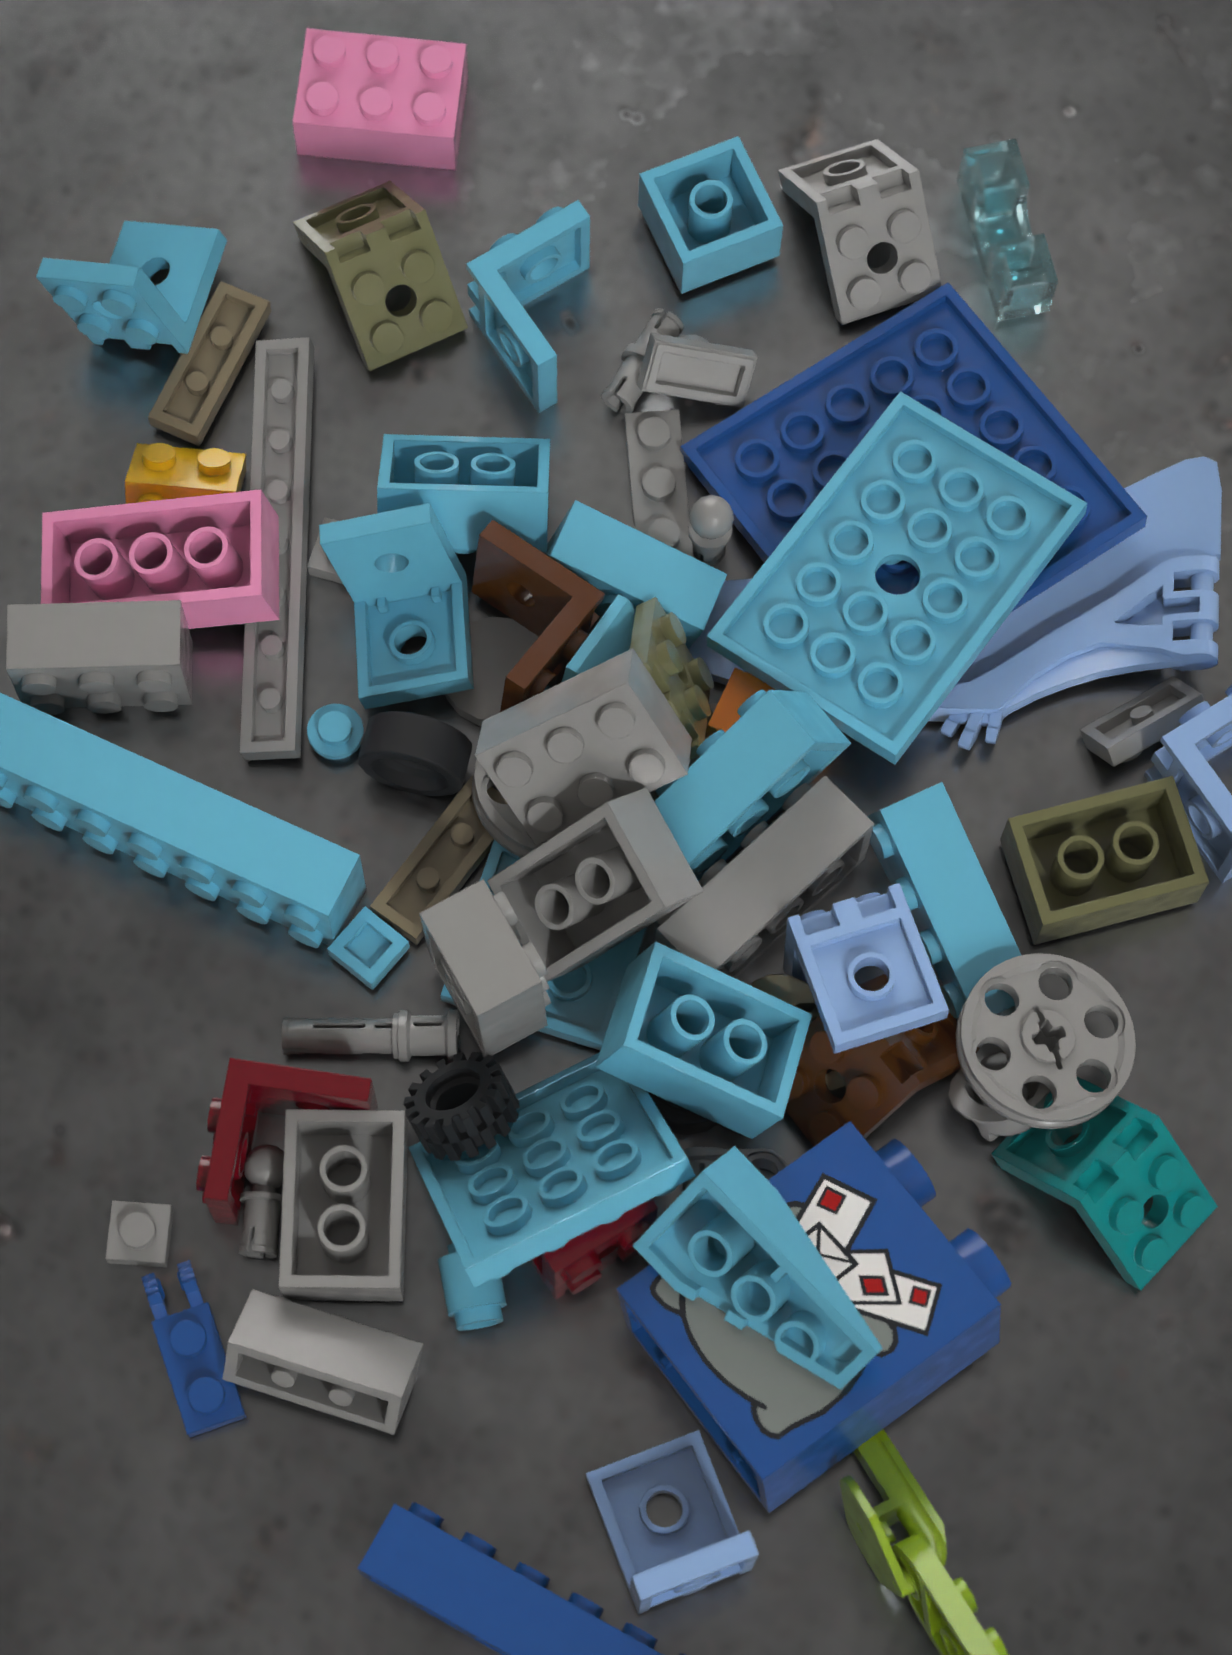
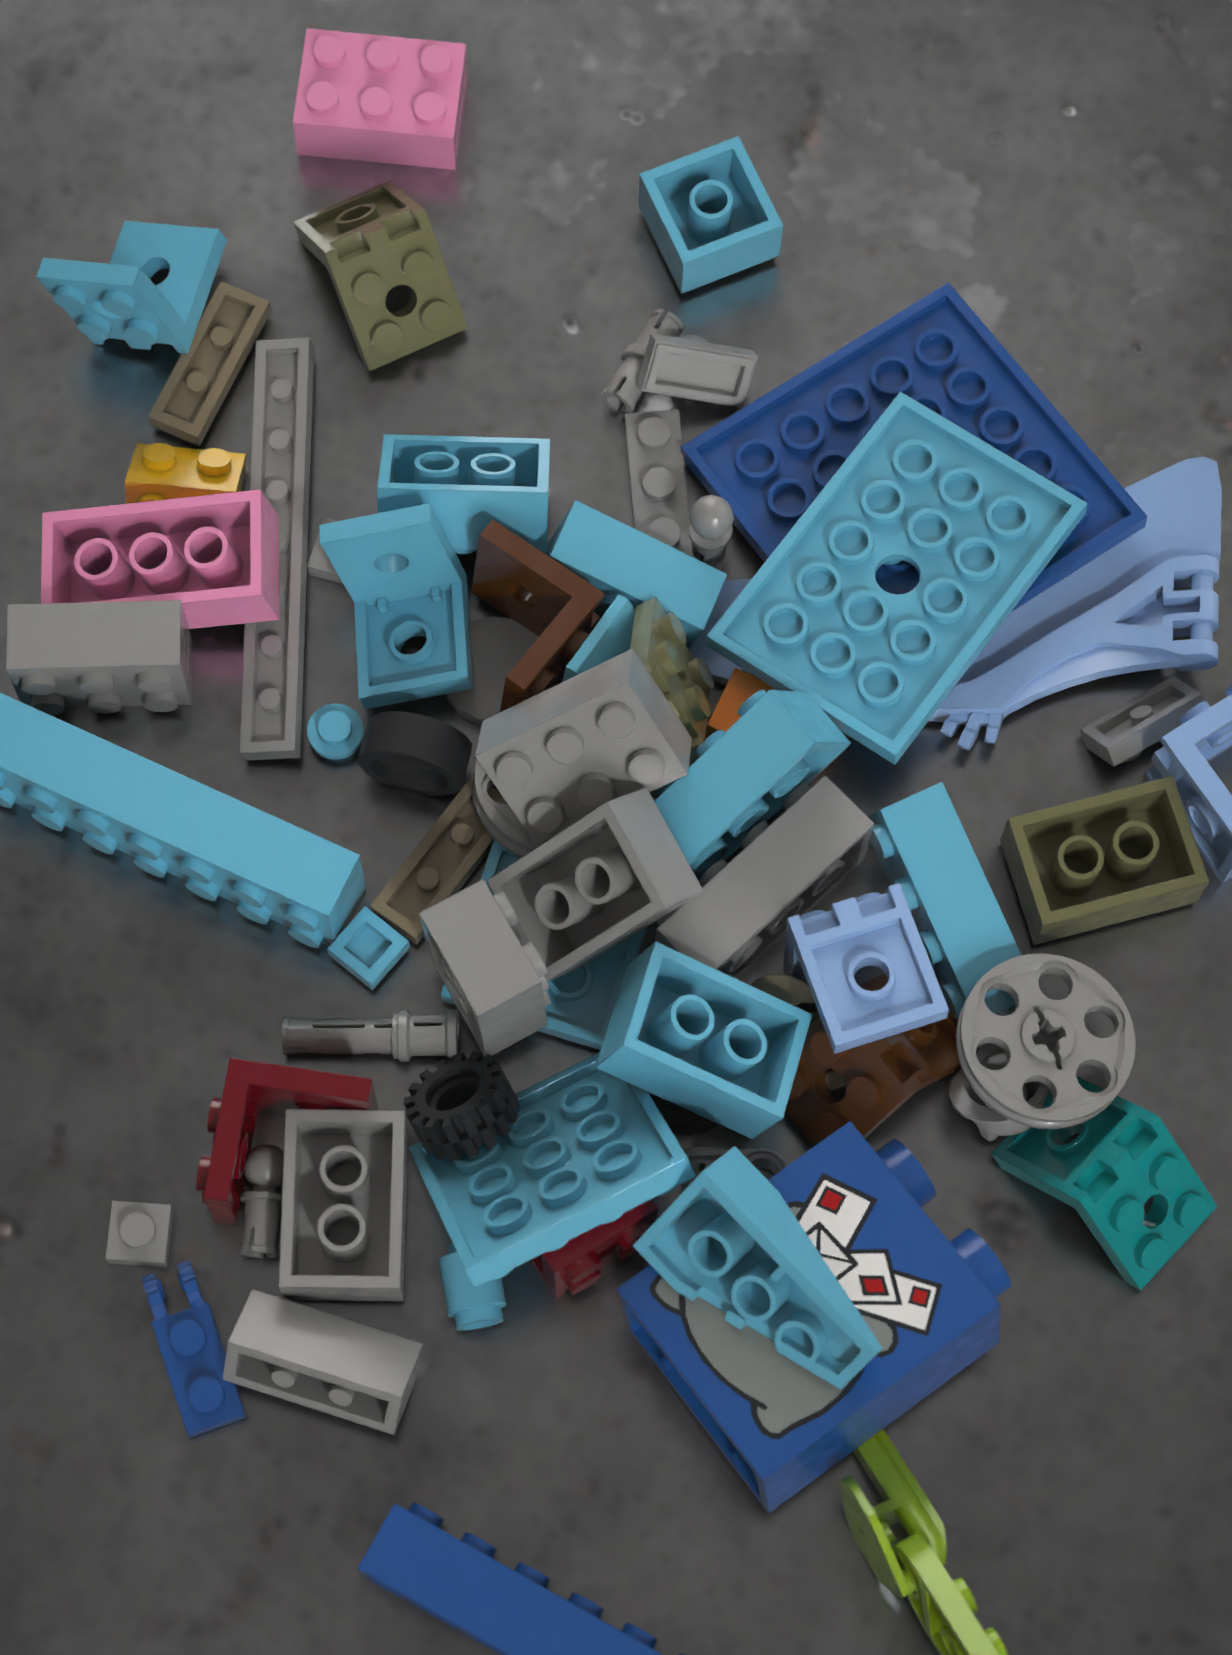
medium azure bracket [466,200,590,413] -> none
light blue bracket [586,1430,759,1614] -> none
light grey bracket [778,139,942,325] -> none
clear light blue arch [957,138,1058,322] -> none

